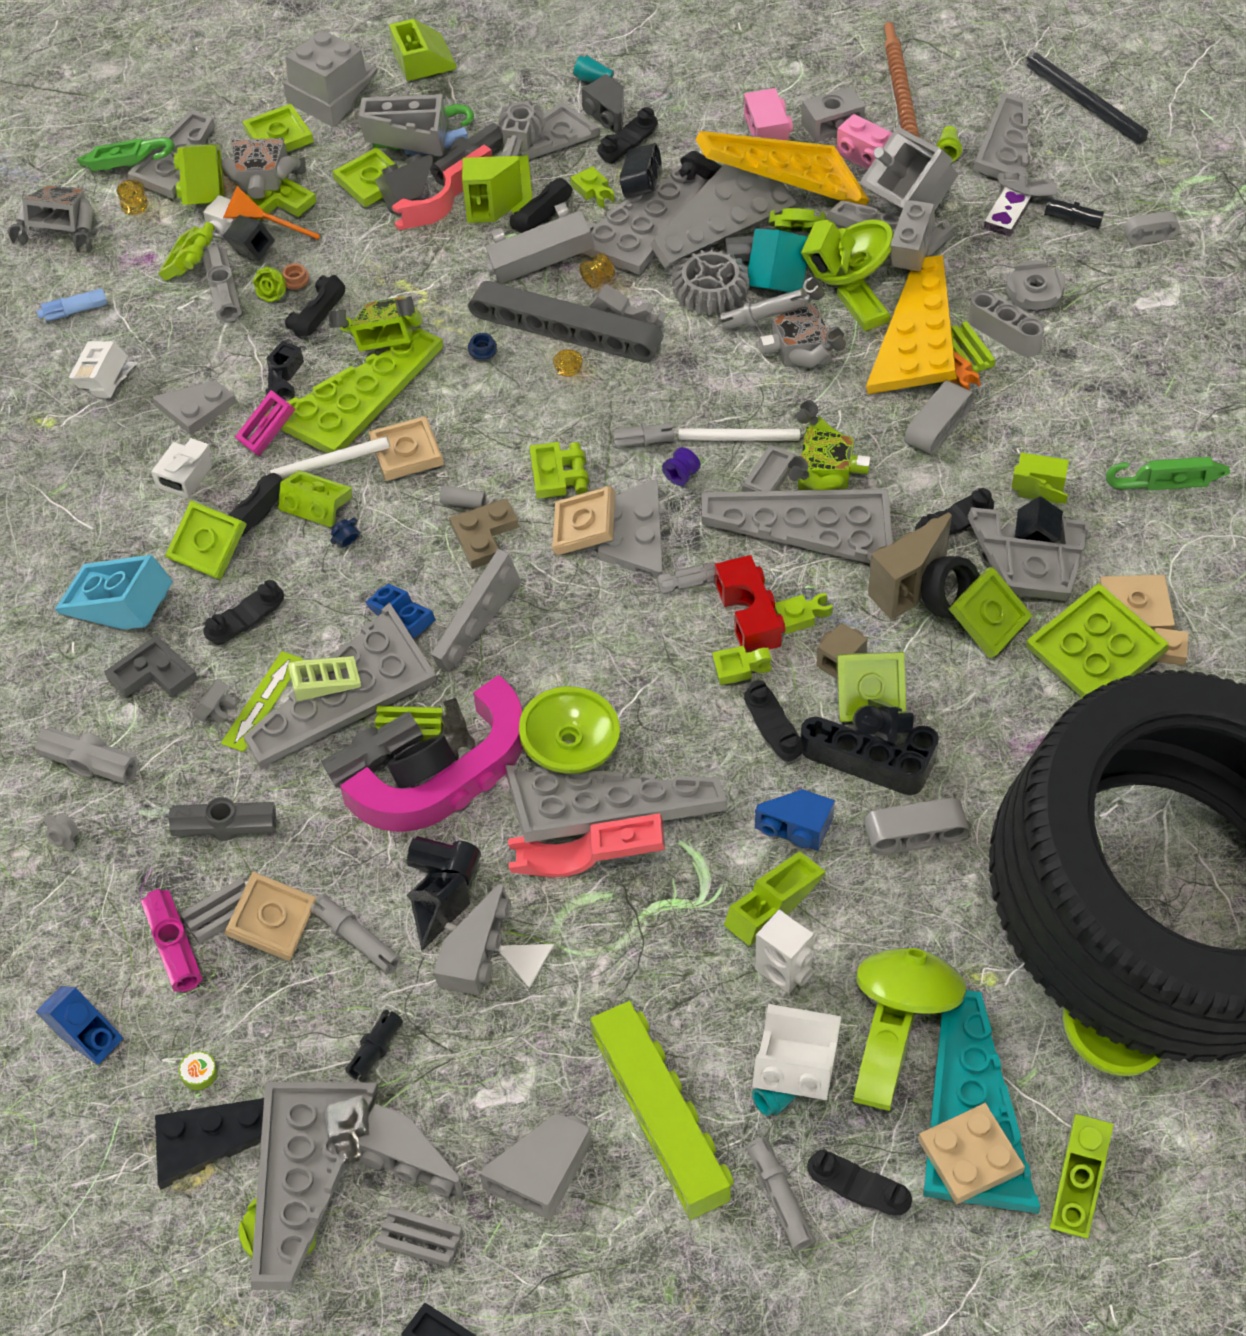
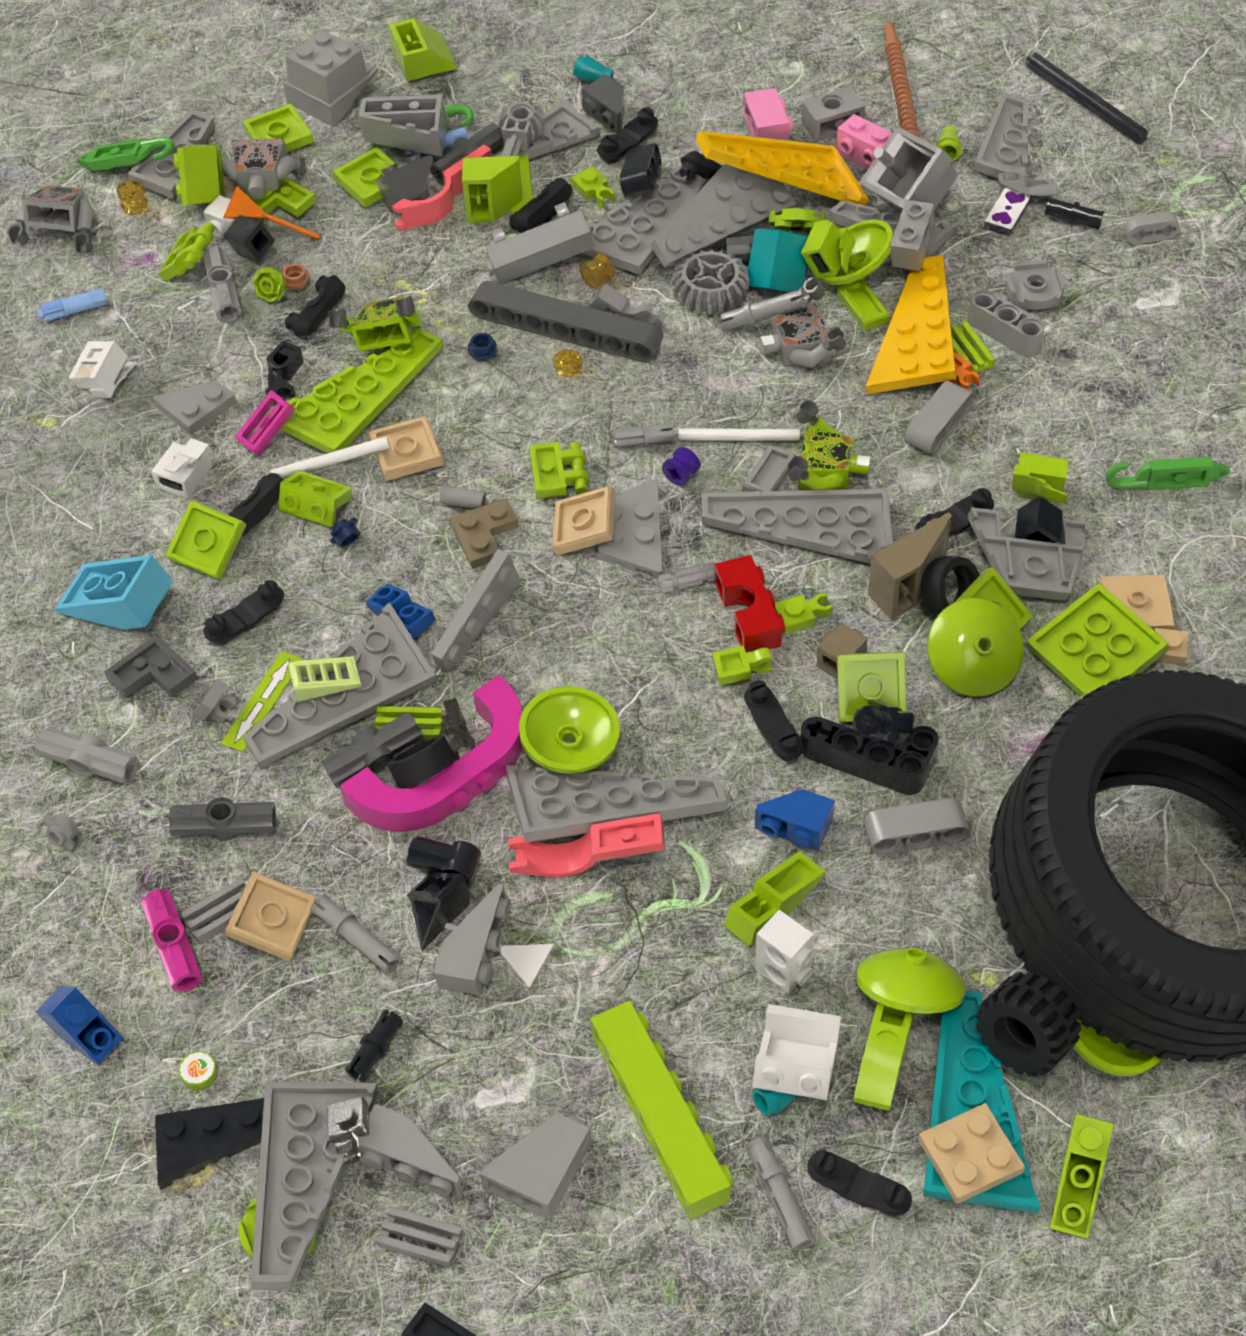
none -> lime dish [927,598,1024,697]
none -> black tyre [976,972,1081,1077]

